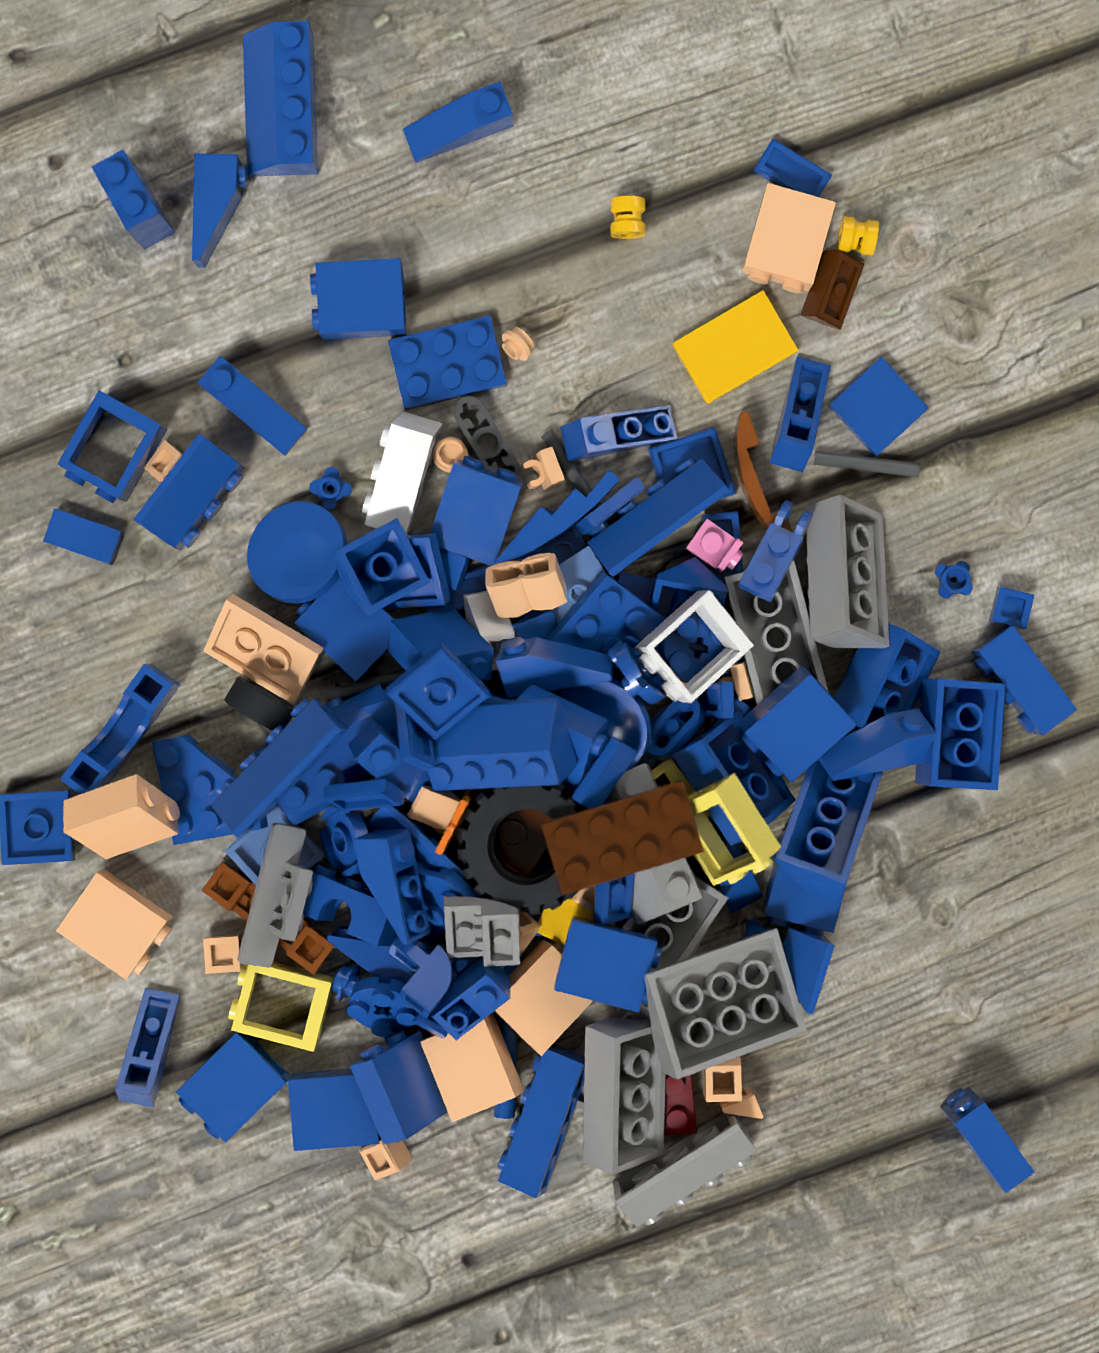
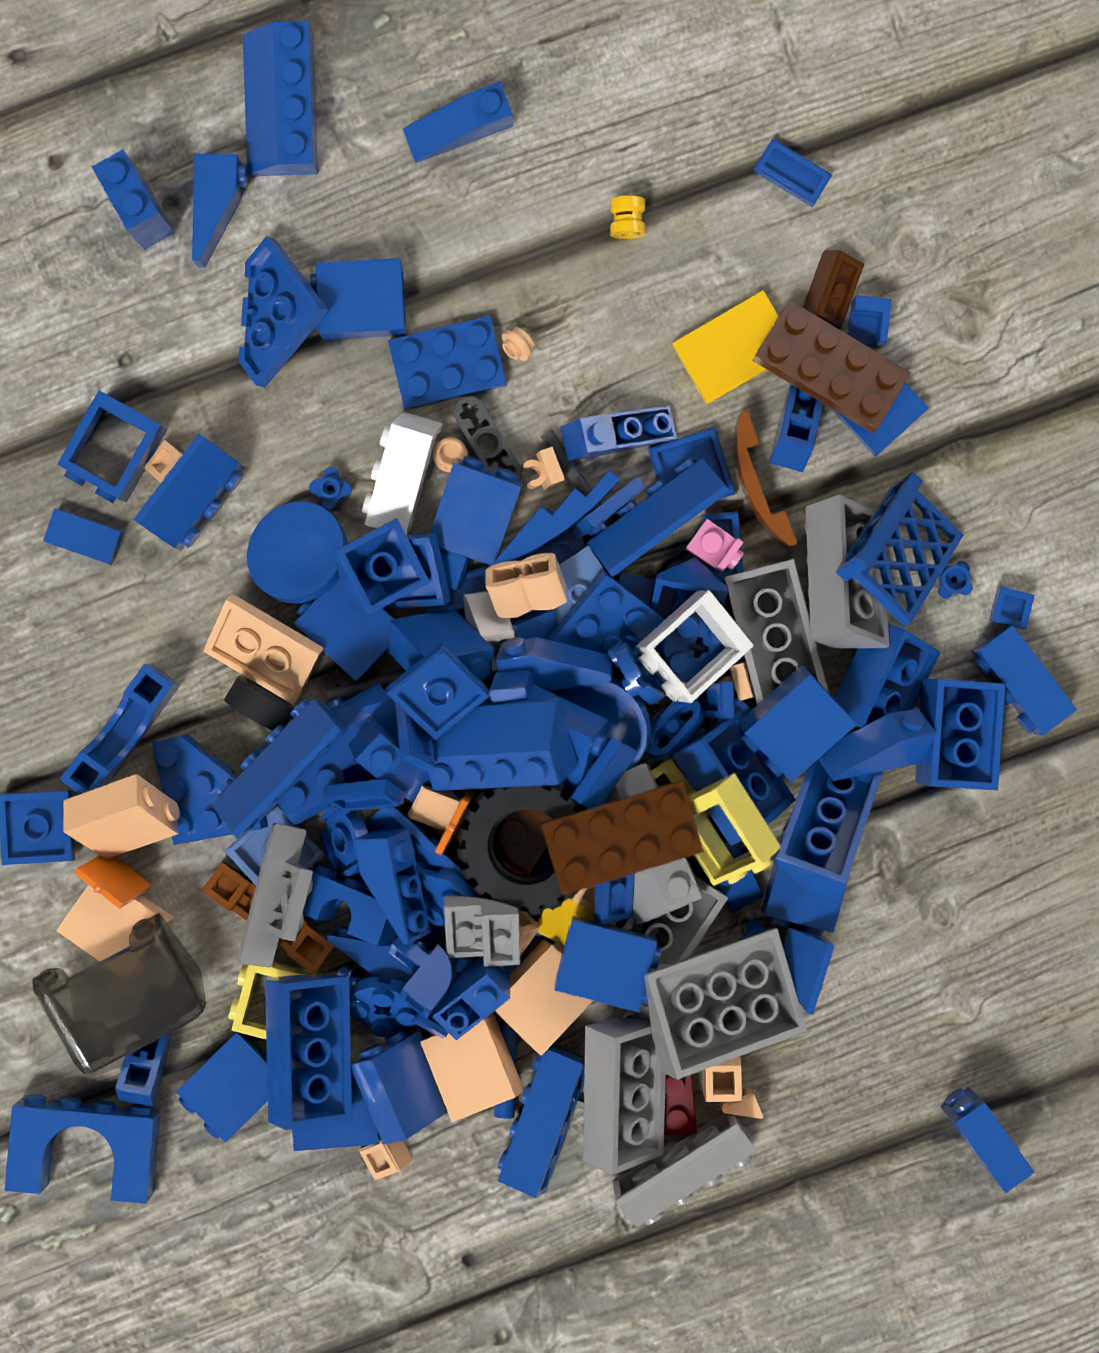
blue slope [197,356,308,456] -> none
light nougat plate [203,934,243,974] -> none
blue hinge [739,501,813,603] -> none
light nougat brick [741,183,836,293] -> none
dark grey bar [813,451,921,477] -> none
yellow wheel [837,216,879,256] -> none
none -> blue arch [4,1094,161,1204]
none -> clear smoke windscreen [32,913,206,1074]
none -> orange piece [74,855,152,909]
none -> blue plate [239,236,329,388]
none -> blue slope [265,975,352,1130]
none -> blue tile [489,670,533,702]
none -> reddish brown plate [752,300,911,434]
none -> blue fence [836,472,964,627]
none -> blue panel [847,295,892,347]

